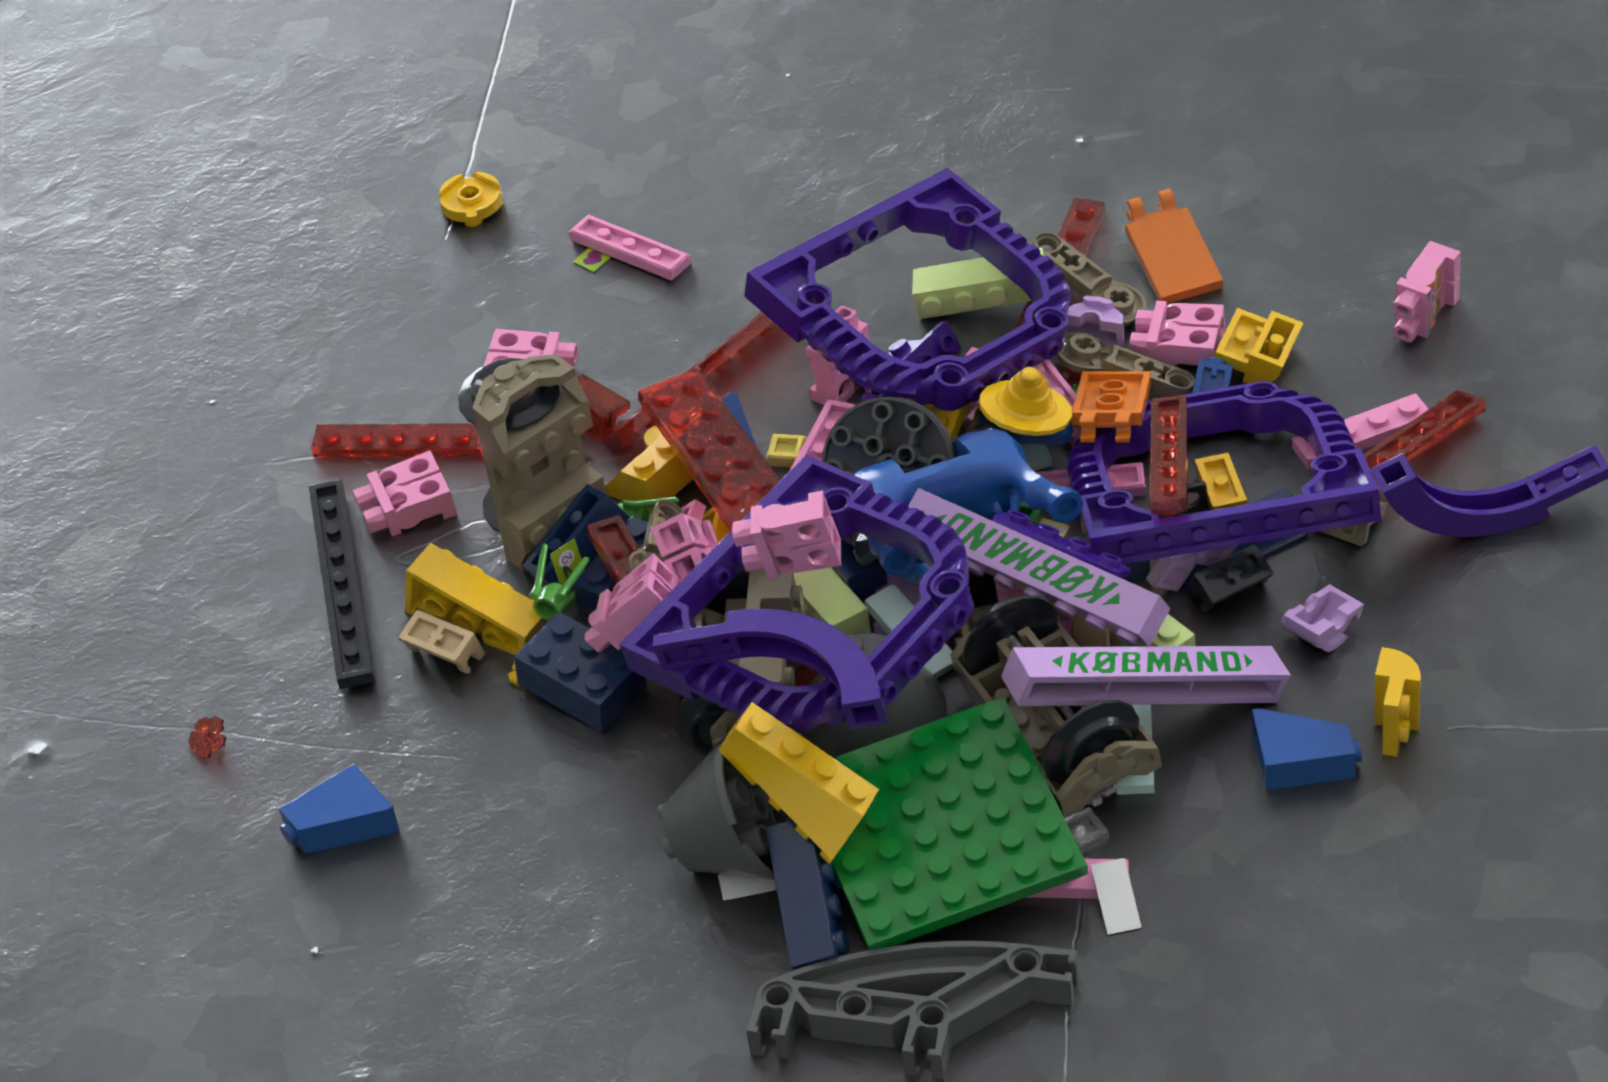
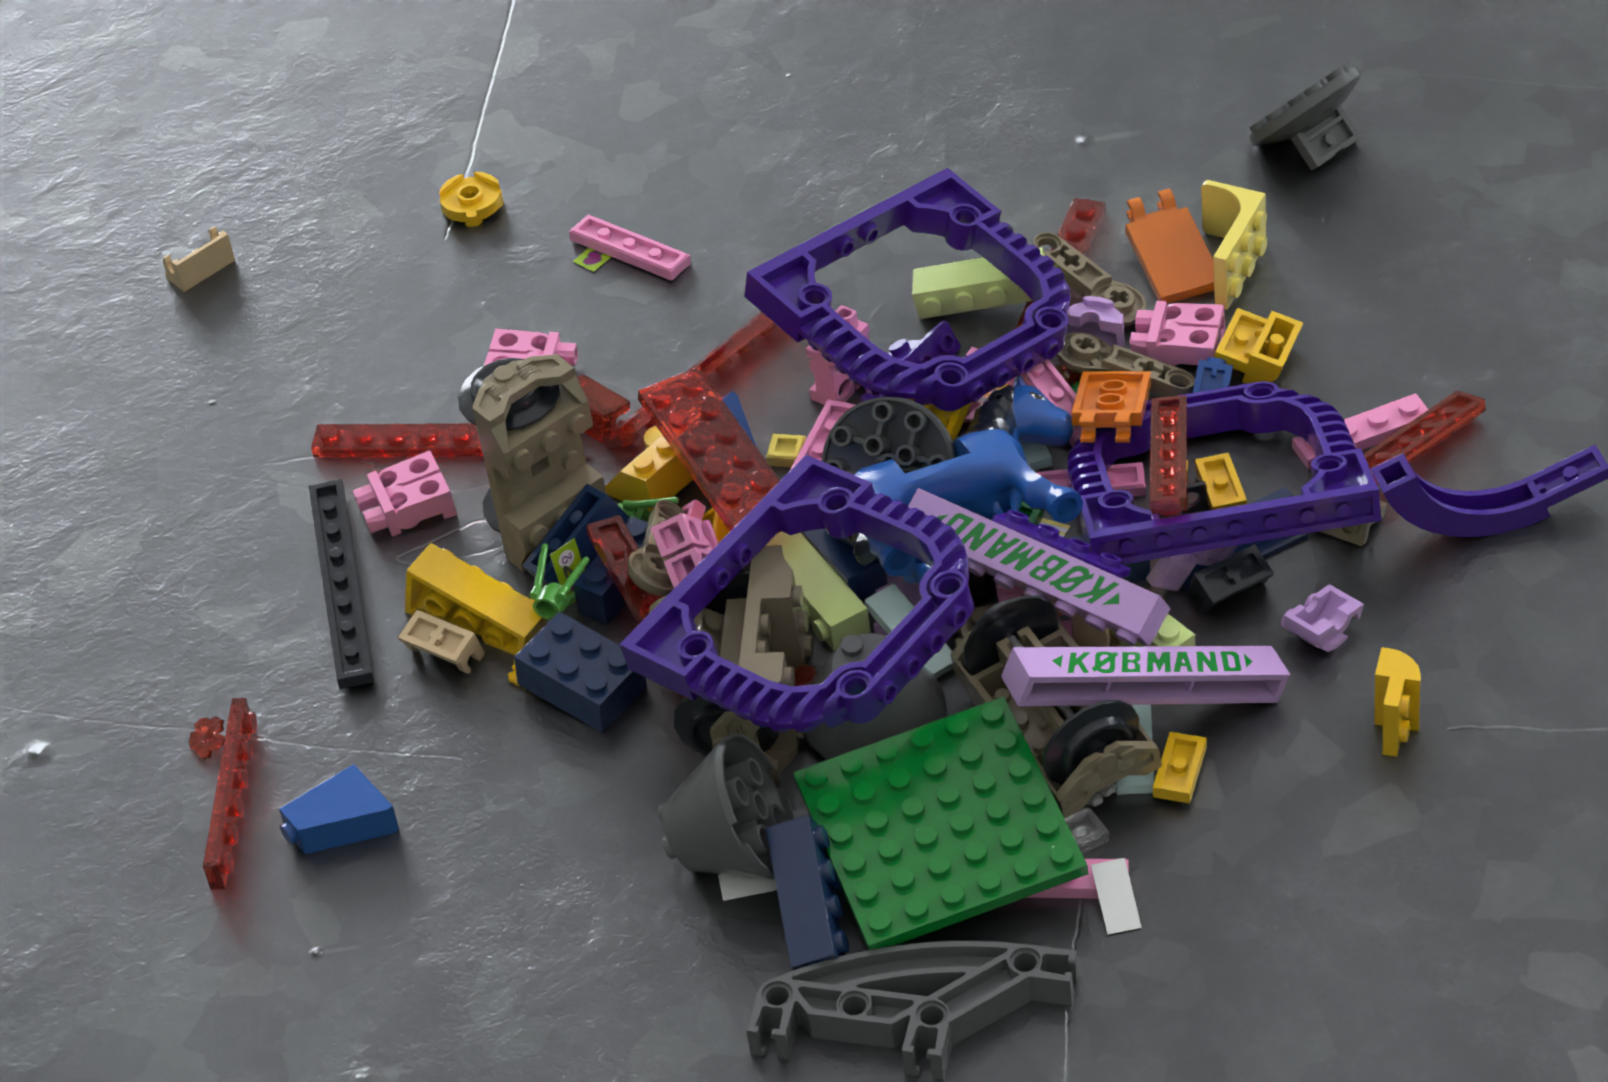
bright pink hips [584,553,678,653] -> none
dark purple arch [653,609,888,730] -> none
yellow wedge [718,702,879,864] -> none
bright pink hips [732,490,841,579] -> none
yellow piece [979,367,1072,436] -> none
blue slope [1252,709,1362,790] -> none
bright pink hips [1394,241,1461,343] -> none
none -> tan hinge [163,226,235,292]
none -> clear red plate [203,698,257,890]
none -> yellow plate [1153,732,1207,803]
none -> light yellow bracket [1201,180,1267,310]
none -> dark grey bracket [1248,63,1362,171]

